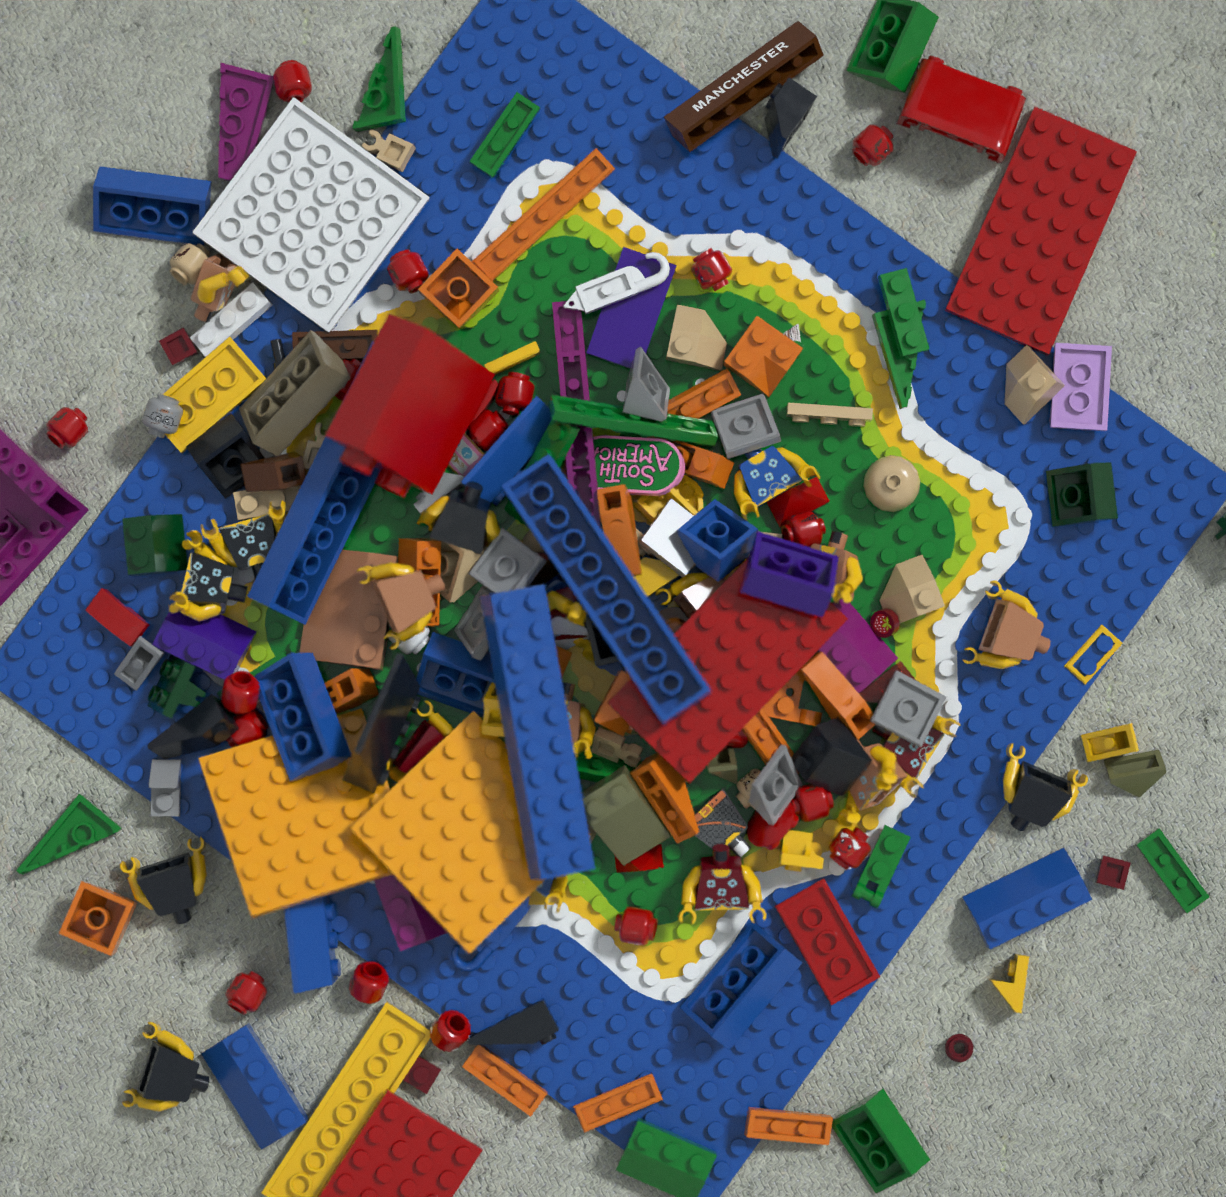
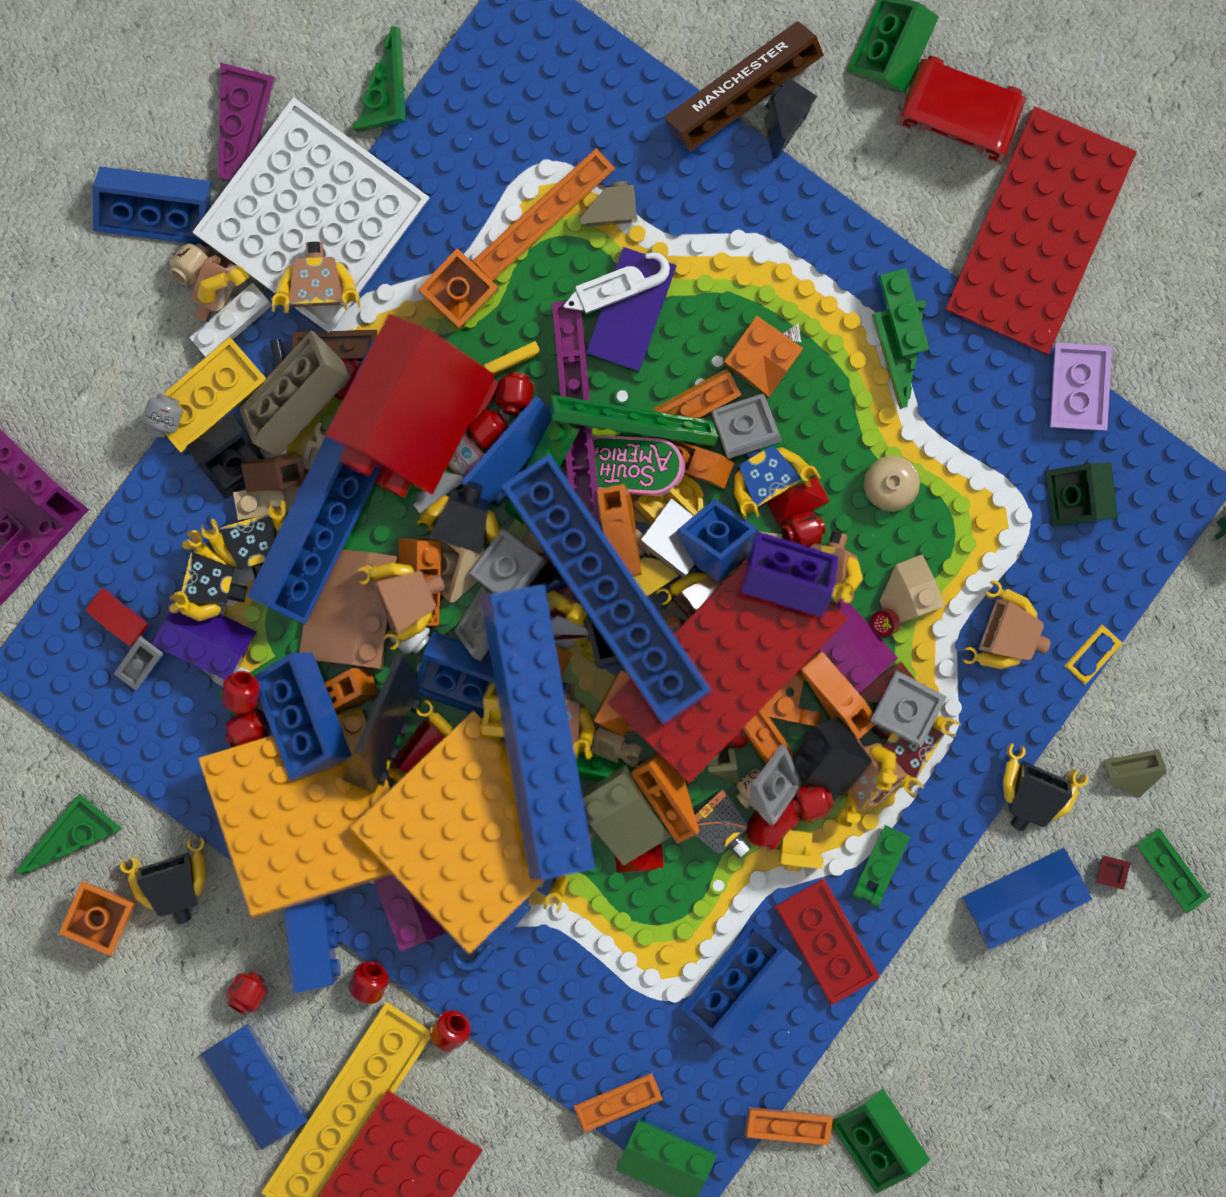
red head [46,407,88,449] -> none
dark green slope [122,514,188,577] -> none
black torso [122,1022,209,1112] -> none
dark green plate [147,654,206,719] -> none
black slope [147,694,239,759] -> none
light grey slope [149,759,181,816] -> none
dark red plate [159,327,198,366] -> none
red head [273,60,312,102] -> none
tan plate [362,130,416,172] -> none
red head [387,249,429,294] -> none
dark red plate [403,1056,441,1094] -> none
orange plate [462,1045,548,1117] -> none
black slope [467,998,559,1045] -> none
green plate [469,92,540,178] -> none
red head [614,907,658,946] -> none
light grey slope [623,347,670,421] -> none
tan slope [666,305,727,371] -> none
torso [678,844,767,925] -> none
red head [691,248,733,291] -> none
tan plate [786,403,873,427] -> none
red head [829,827,871,870] -> none
red head [852,124,894,166] -> none
dark red plate [945,1034,974,1062] -> none
yellow slope [989,954,1029,1013] -> none
tan slope [1005,345,1065,425] -> none
yellow slope [1081,723,1139,762] -> none
none -> torso [272,241,361,313]
none -> dark tan slope [580,181,637,228]

